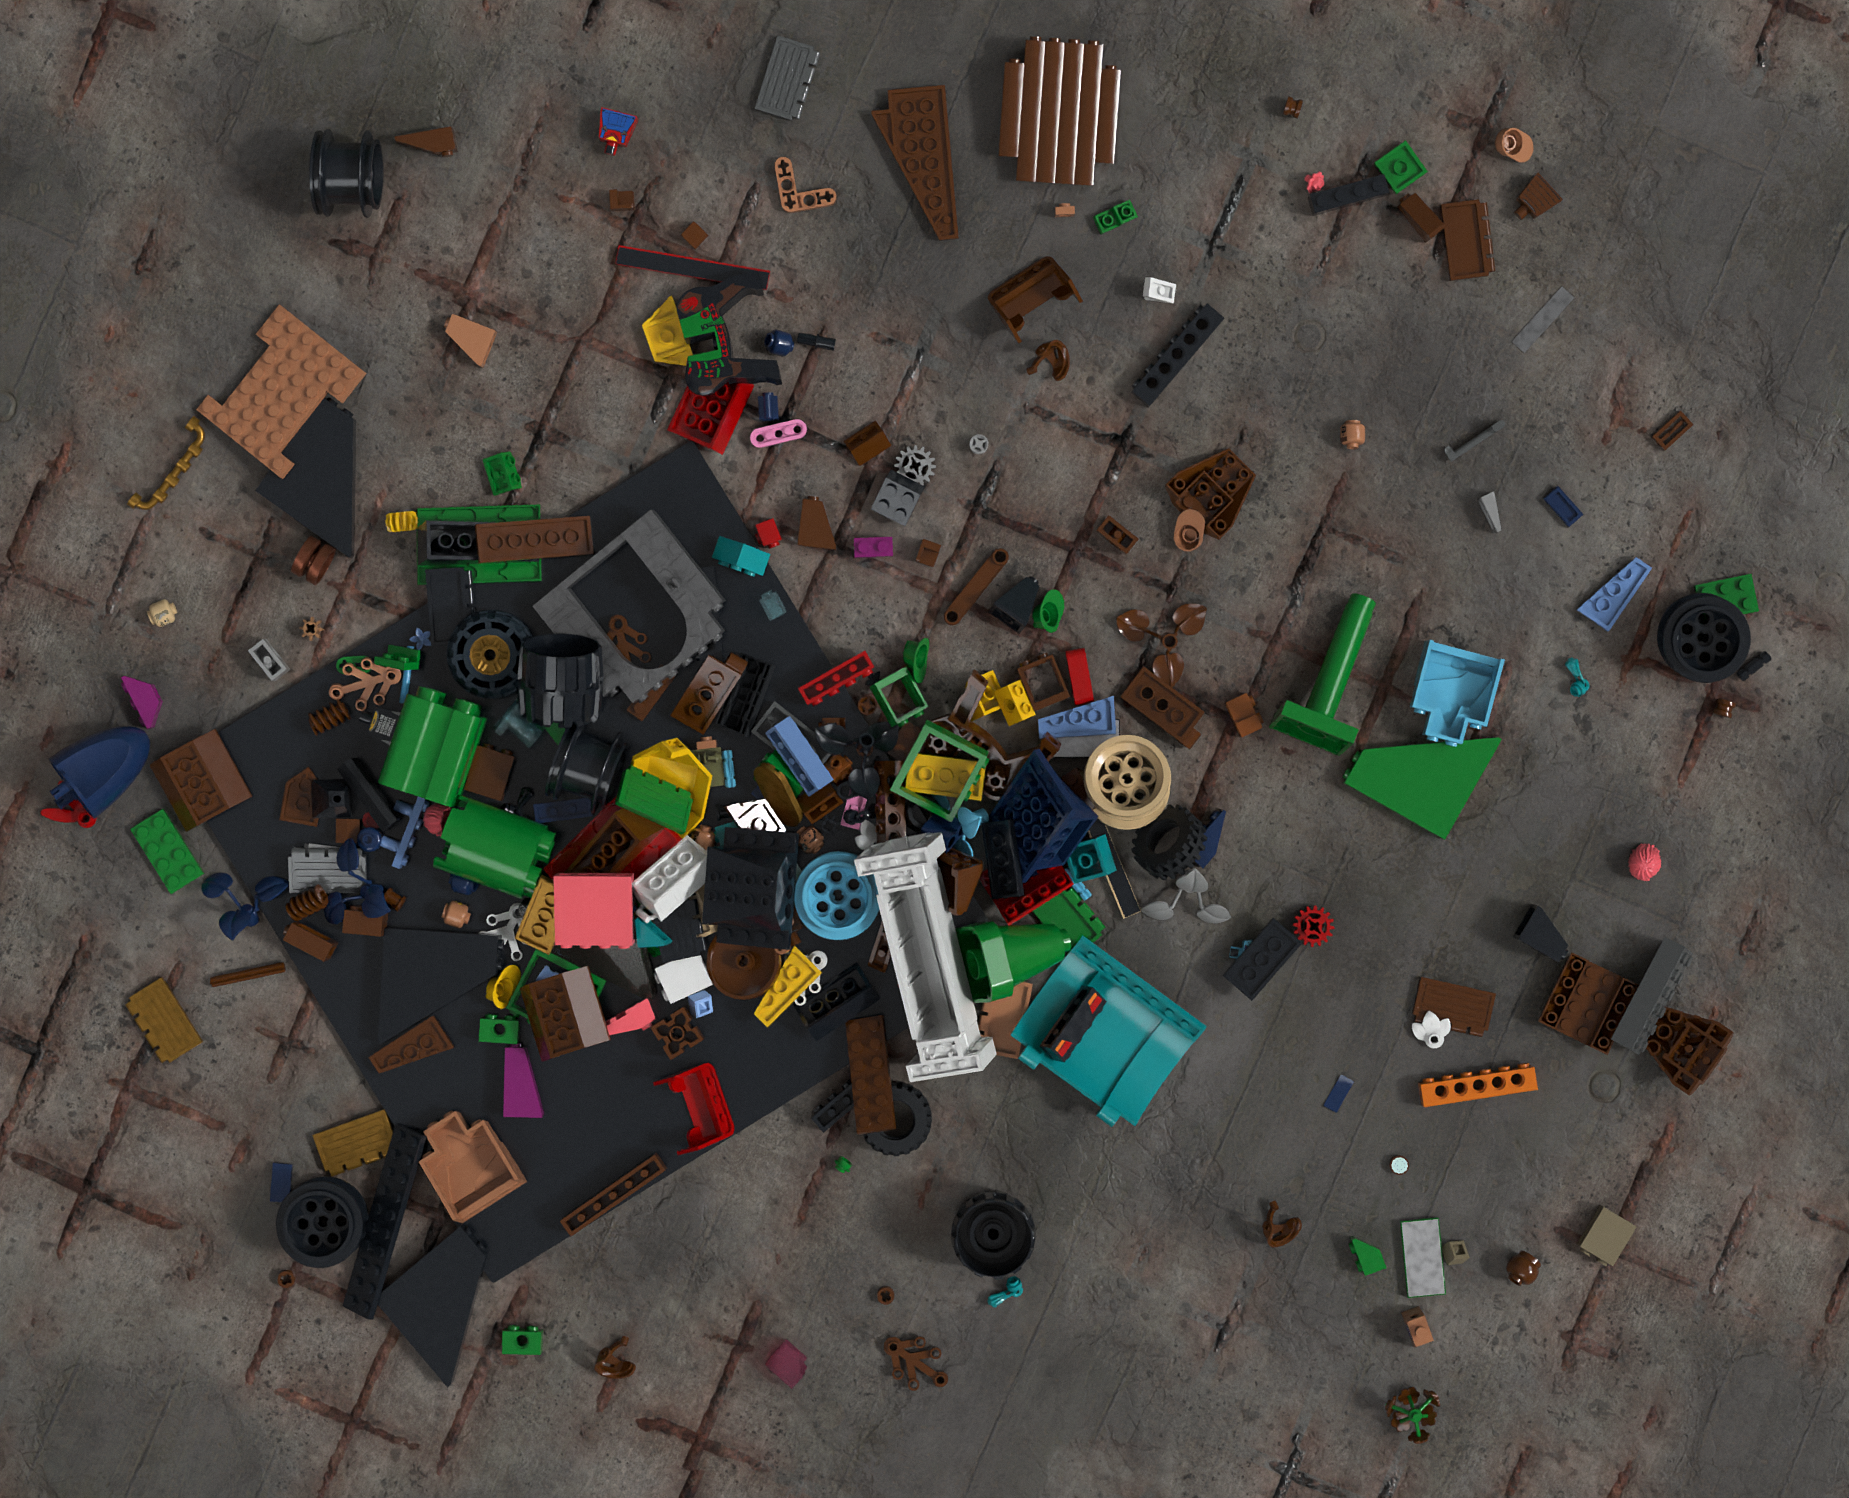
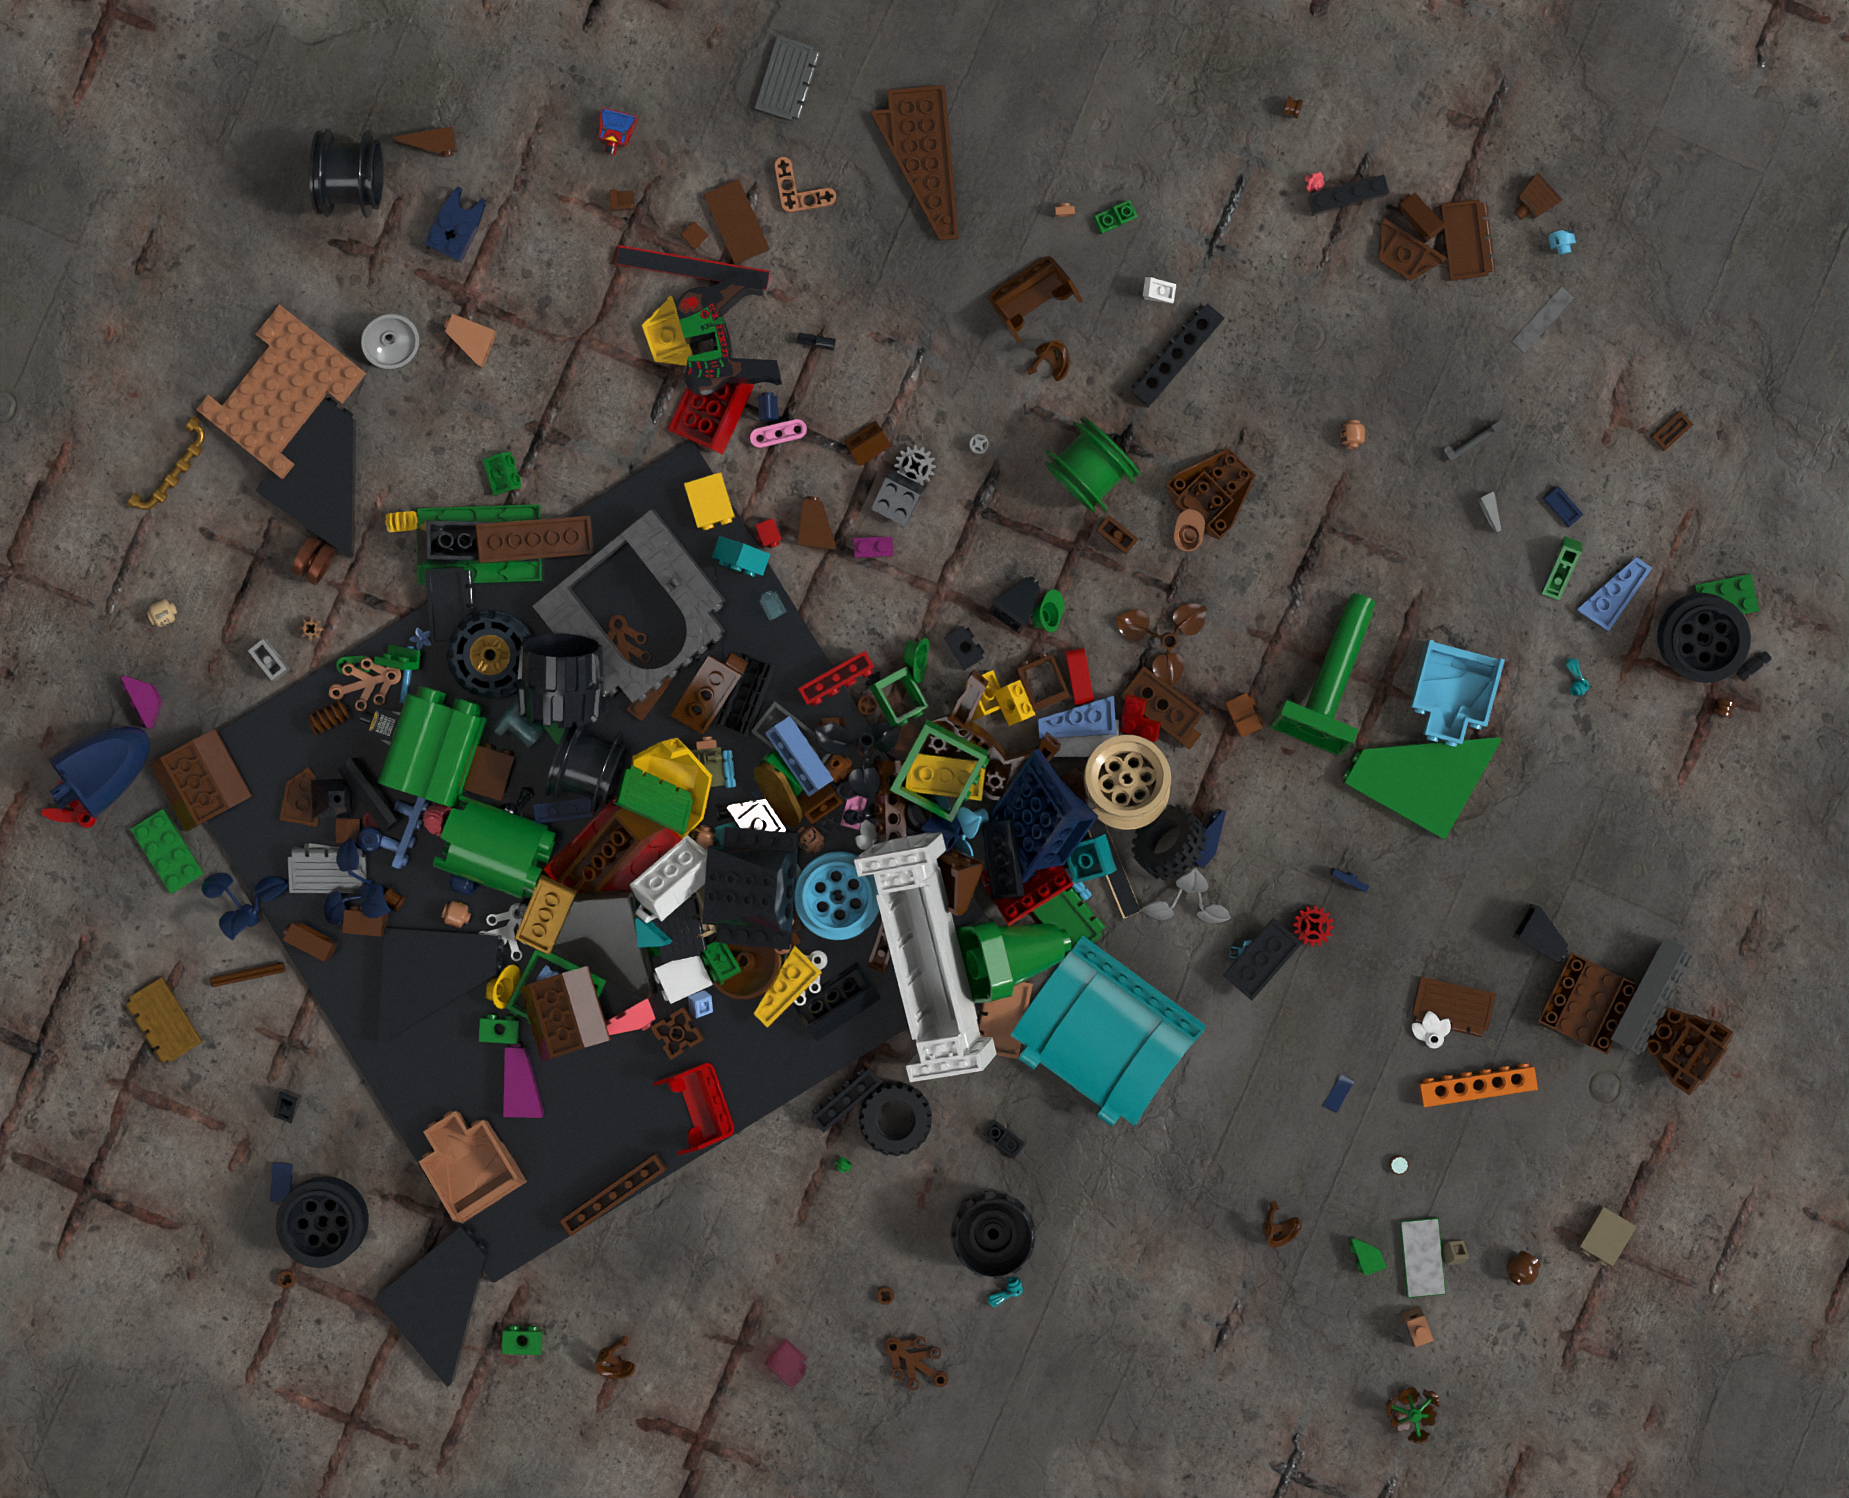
reddish brown piece [285,884,328,921] -> none
pearl gold hinge [312,1109,394,1177] -> none
black plate [342,1124,427,1320] -> none
reddish brown wing [368,1015,454,1073] -> none
coral panel [554,873,635,949] -> none
dark blue head [764,329,794,357] -> none
reddish brown plate [845,1015,896,1135] -> none
reddish brown panel [916,539,941,567] -> none
reddish brown piece [944,548,1009,626] -> none
reddish brown panel [998,36,1121,186] -> none
black brick [1040,985,1107,1062] -> none
green plate [1374,140,1428,195] -> none
nougat cap [1495,128,1533,163] -> none
coral hair [1628,843,1661,881] -> none
none -> black slope [274,1089,302,1123]
none -> light grey dish [361,313,419,369]
none -> dark blue brick [424,186,486,263]
none -> yellow panel [684,472,735,531]
none -> green bracket [700,940,741,985]
none -> reddish brown tile [703,179,770,265]
none -> black brick [944,626,985,671]
none -> black slope [982,1120,1026,1159]
none -> green wheel [1045,416,1141,513]
none -> red plate [1120,694,1161,742]
none -> dark blue plate [1330,868,1369,892]
none -> reddish brown wing [1378,218,1447,281]
none -> green slope [1542,536,1582,601]
none -> medium azure piece [1548,230,1576,255]

